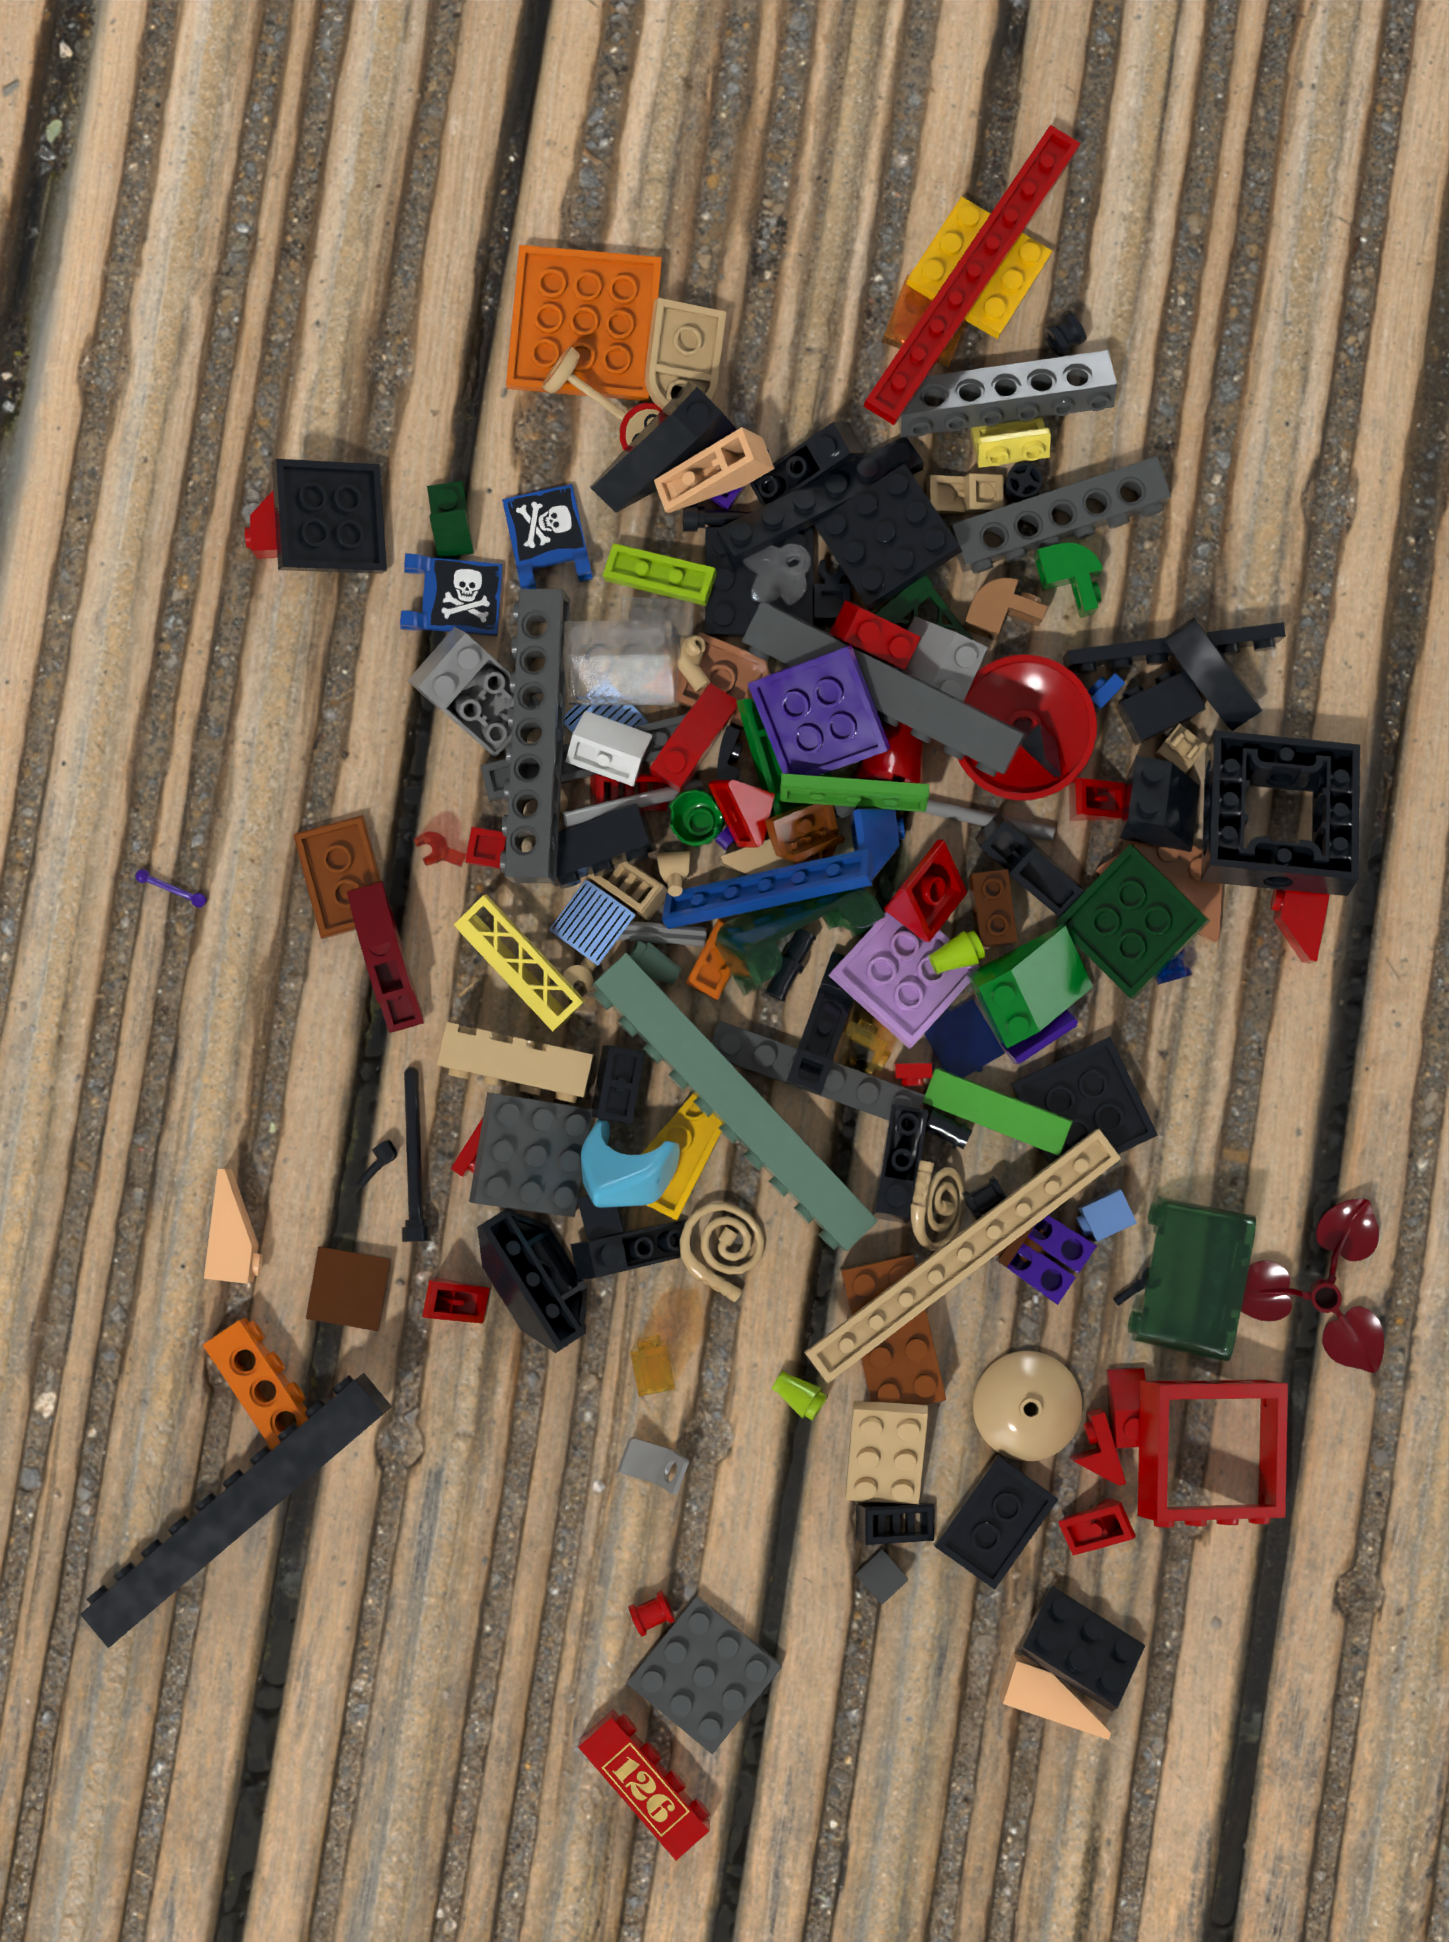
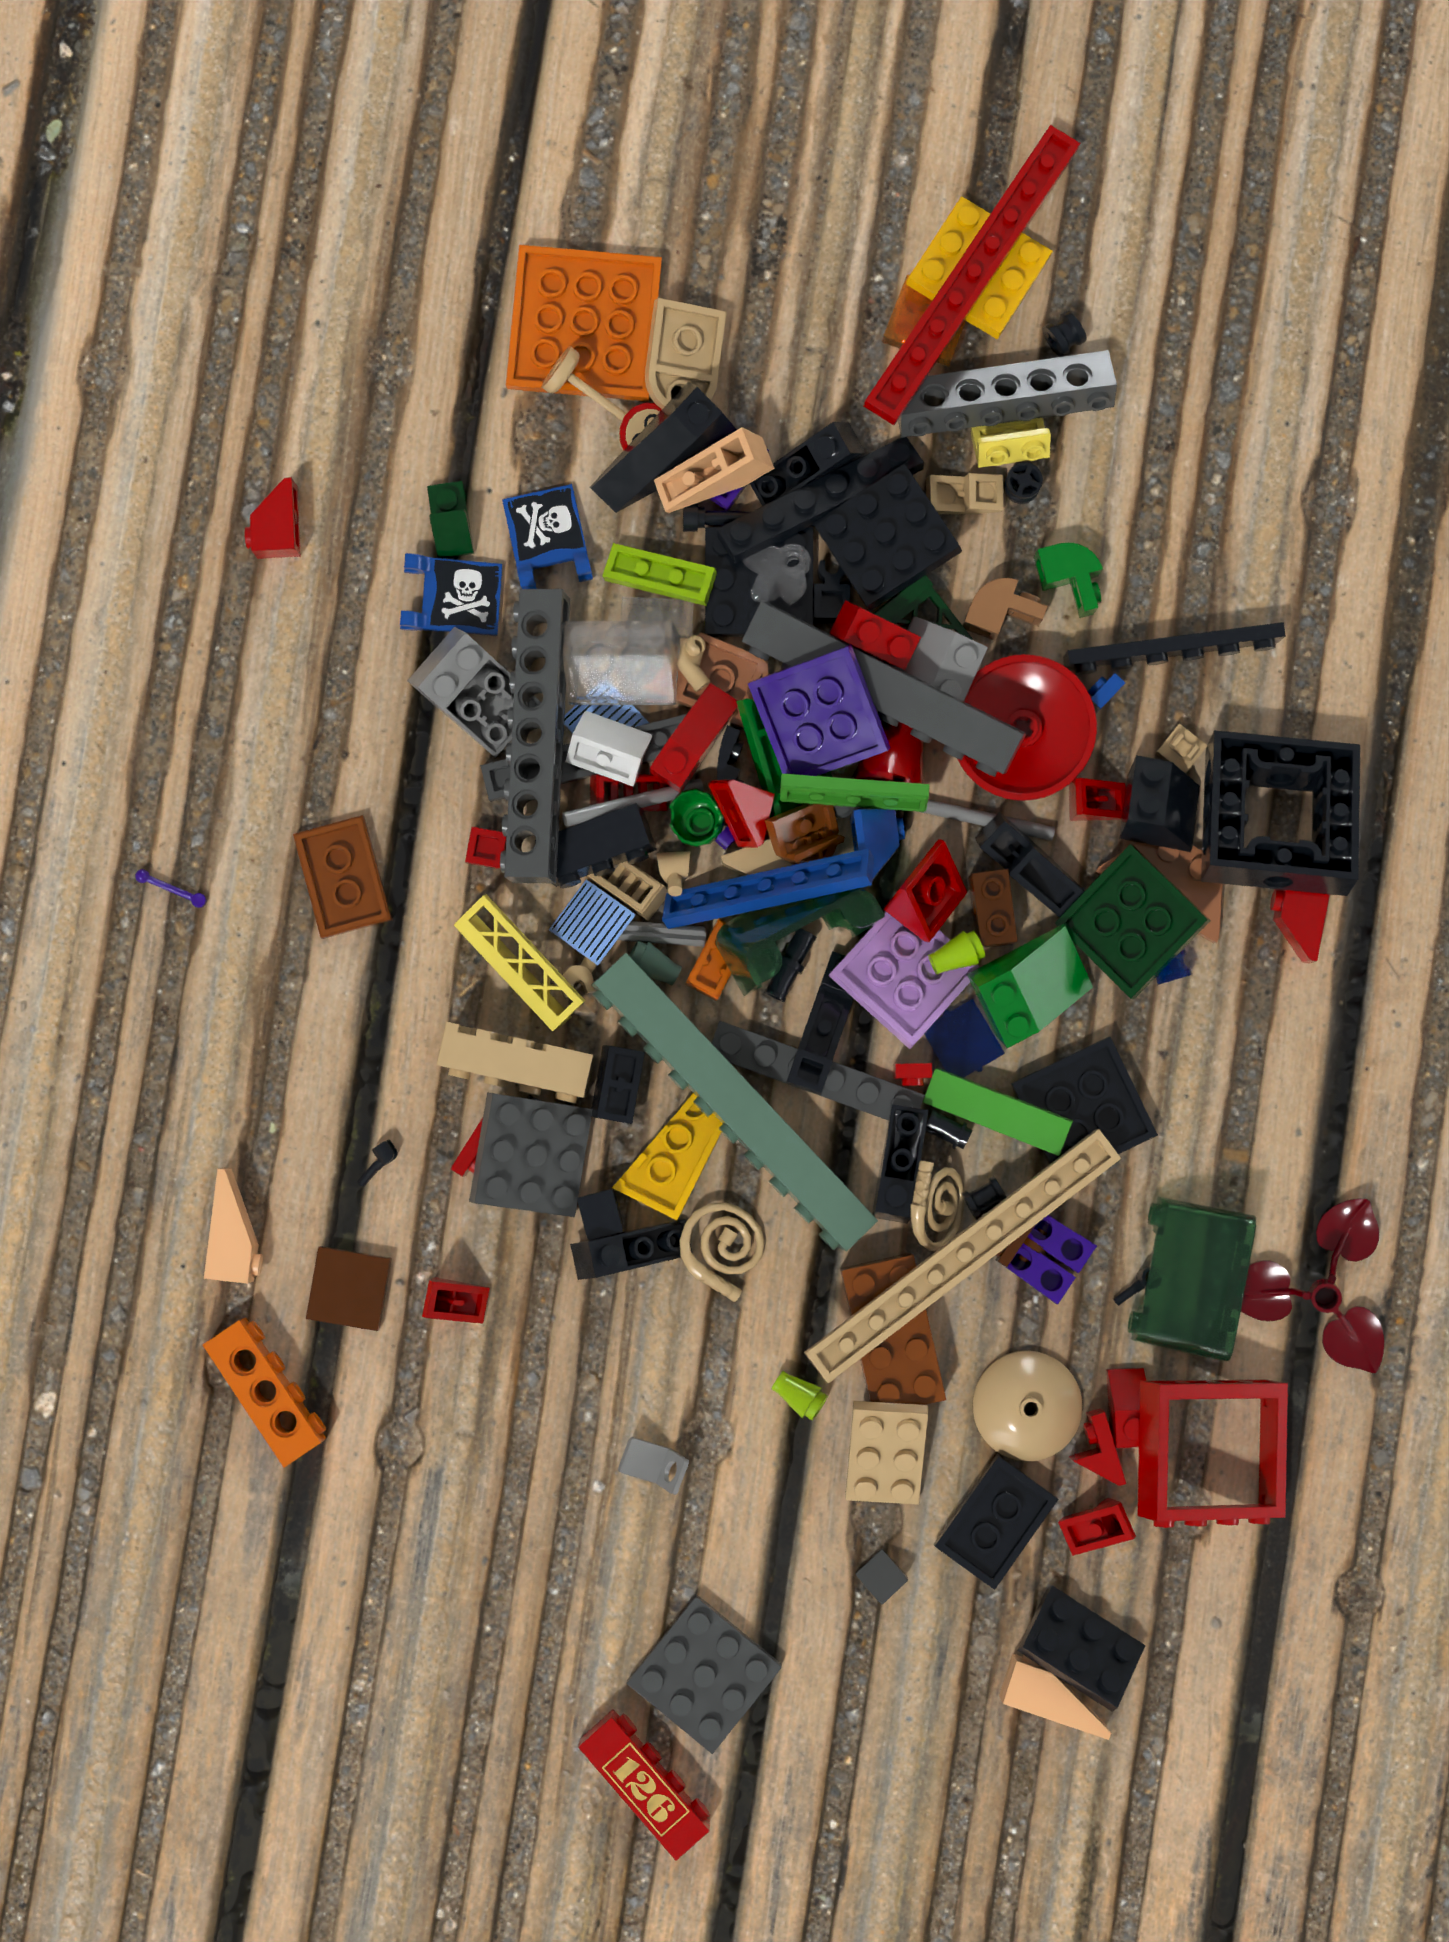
black brick [80,1373,392,1648] -> none
black plate [272,459,387,574] -> none
dark red slope [347,881,425,1033] -> none
black piece [401,1067,431,1242] -> none
clear red piece [414,831,466,868] -> none
black wedge [477,1208,587,1353] -> none
medium azure animal [581,1118,680,1208] -> none
red bush [628,1590,675,1637] -> none
clear yellow brick [630,1334,677,1397] -> none
clear yellow bracket [843,1019,891,1075] -> none
black slope [856,1503,934,1545] -> none
dark grey brick [950,456,1171,574] -> none
dark purple slope [1000,1009,1078,1064] -> none
black slope [1022,725,1062,778] -> none
medium blue brick [1075,1189,1137,1241] -> none
black brick [1116,669,1206,746] -> none
black slope [1164,617,1262,731] -> none

